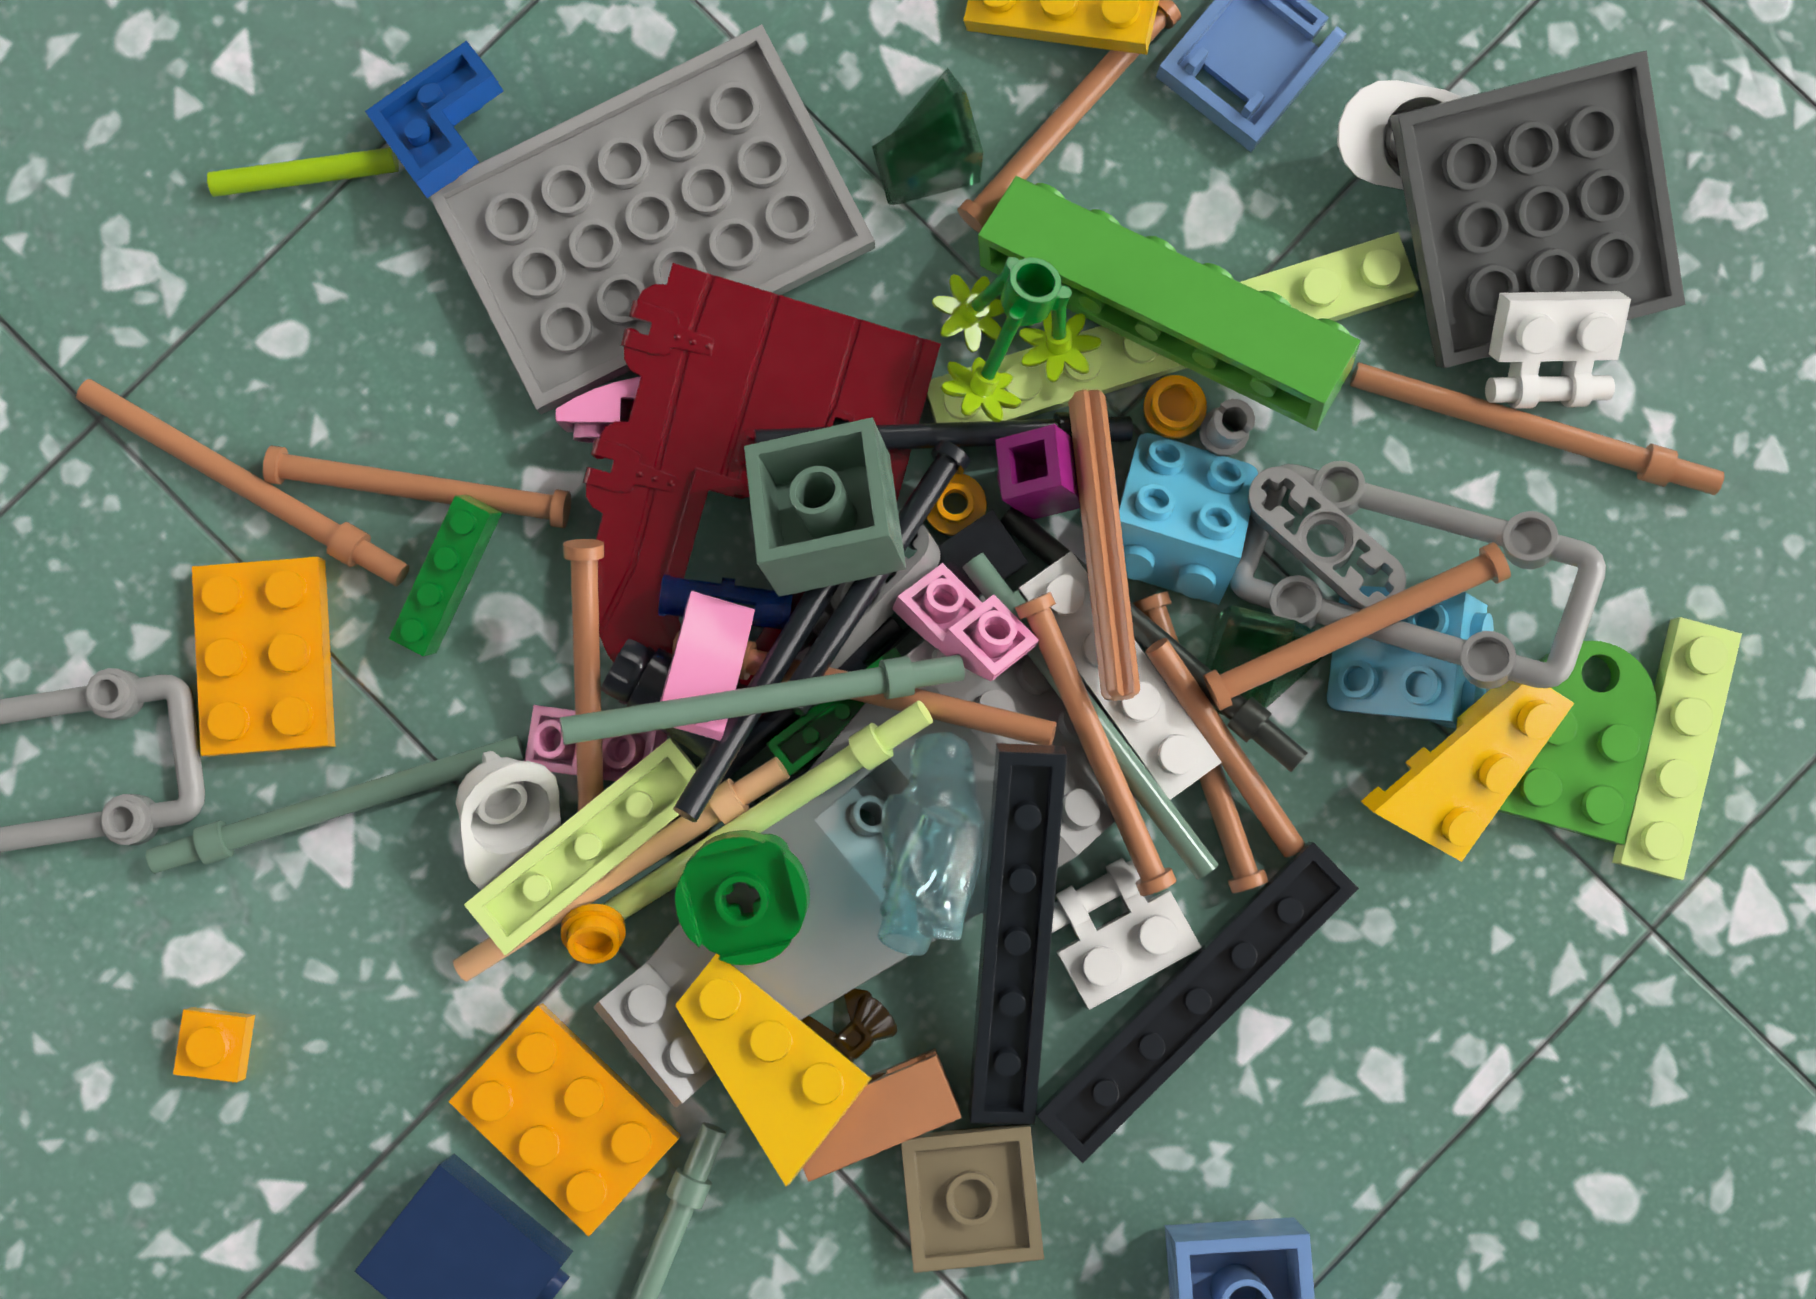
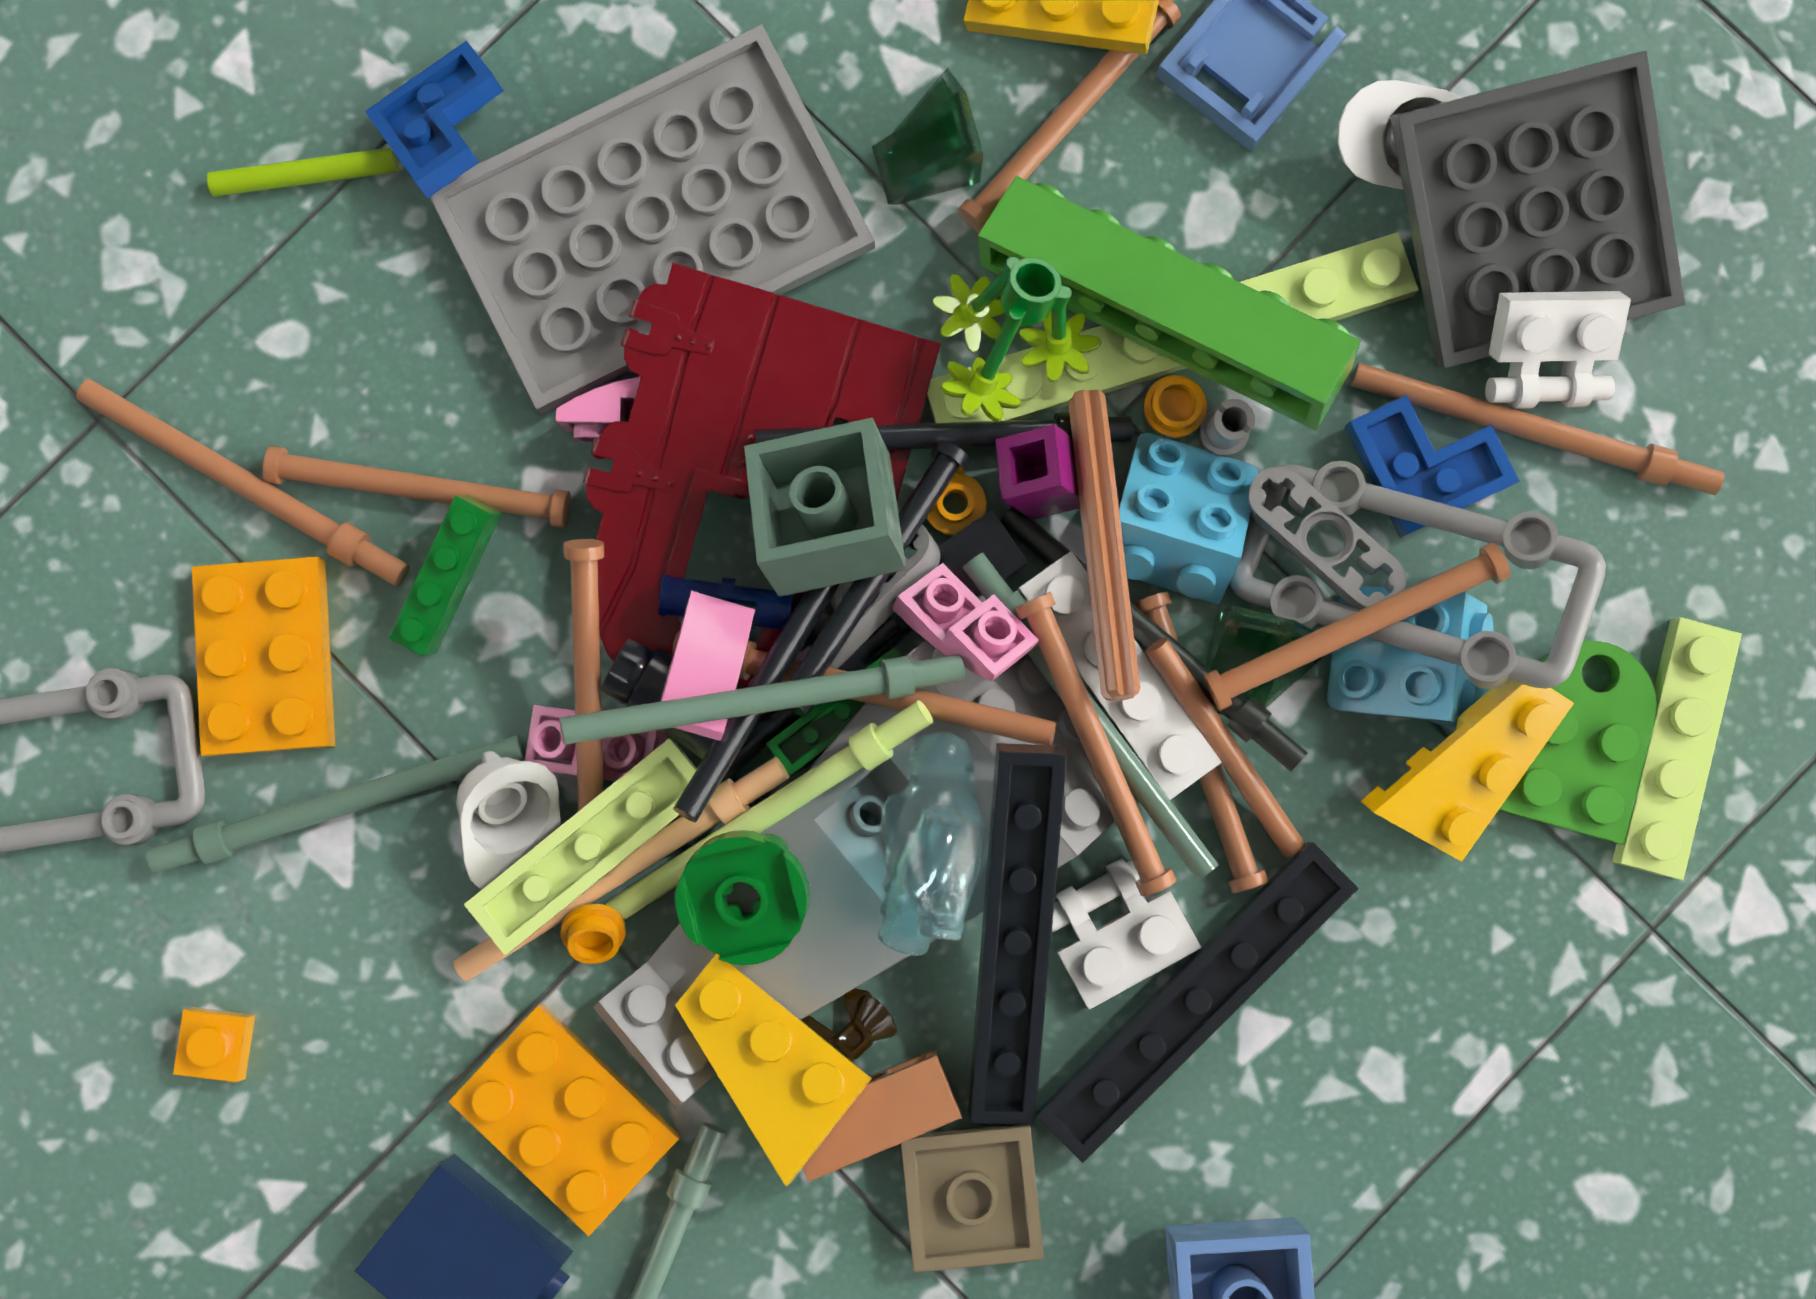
none -> blue plate [1344,395,1520,538]

